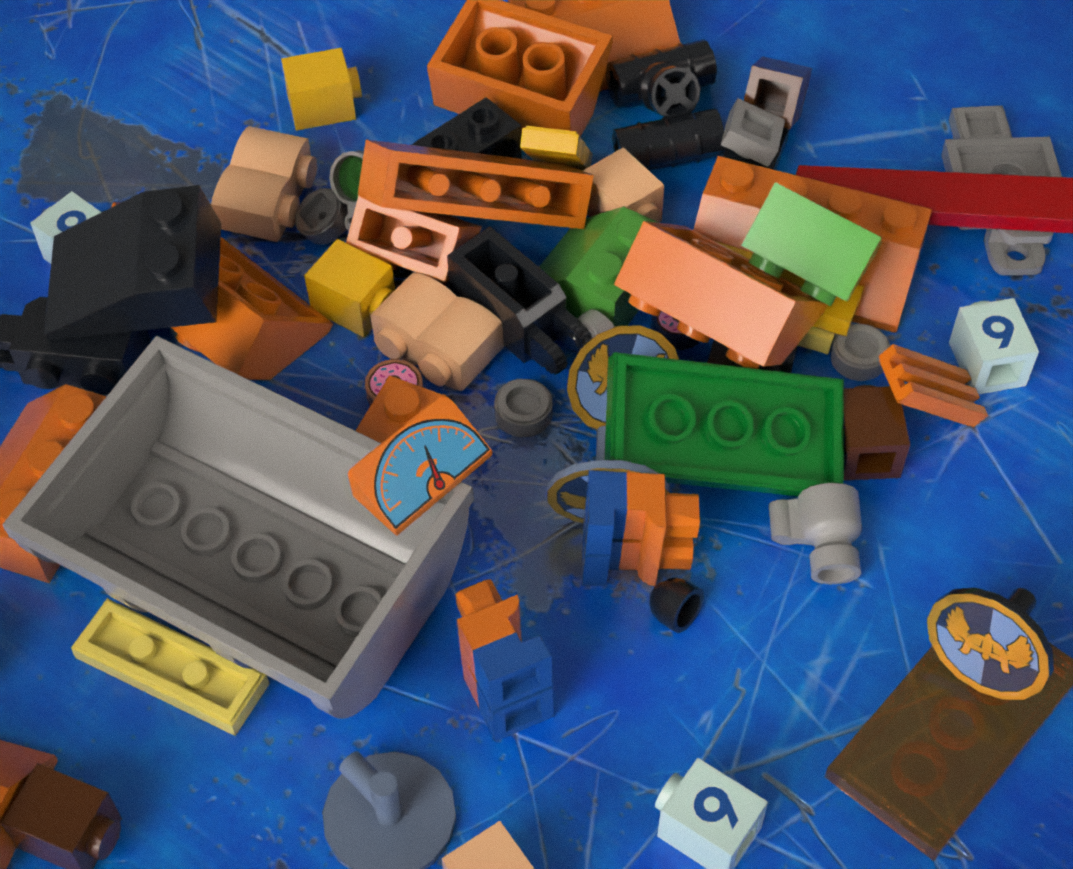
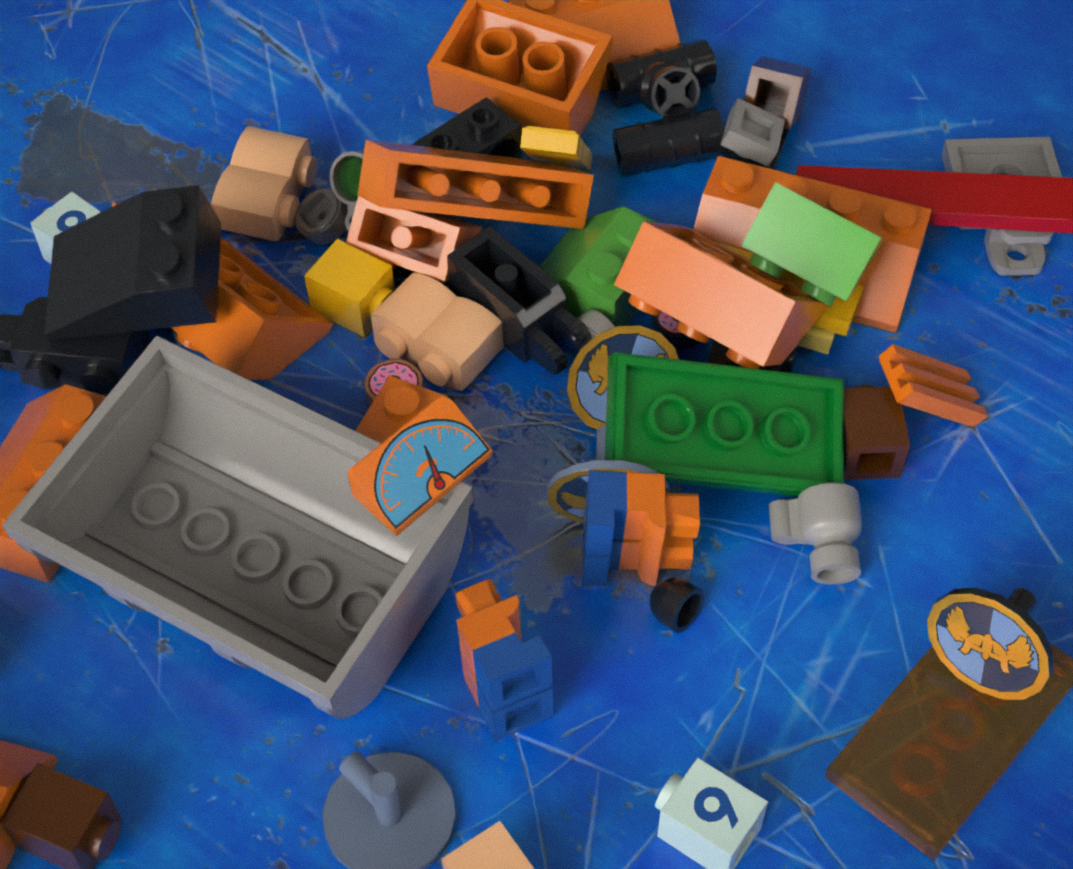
light yellow tile [71,598,269,736] -> none
yellow brick [281,47,362,131] -> none
light grey tile [494,379,552,437] -> none
light nougat brick [583,147,664,223] -> none
light grey tile [830,324,890,381] -> none
light grey tile [949,105,1012,139] -> none
light aqua brick [949,298,1039,394] -> none

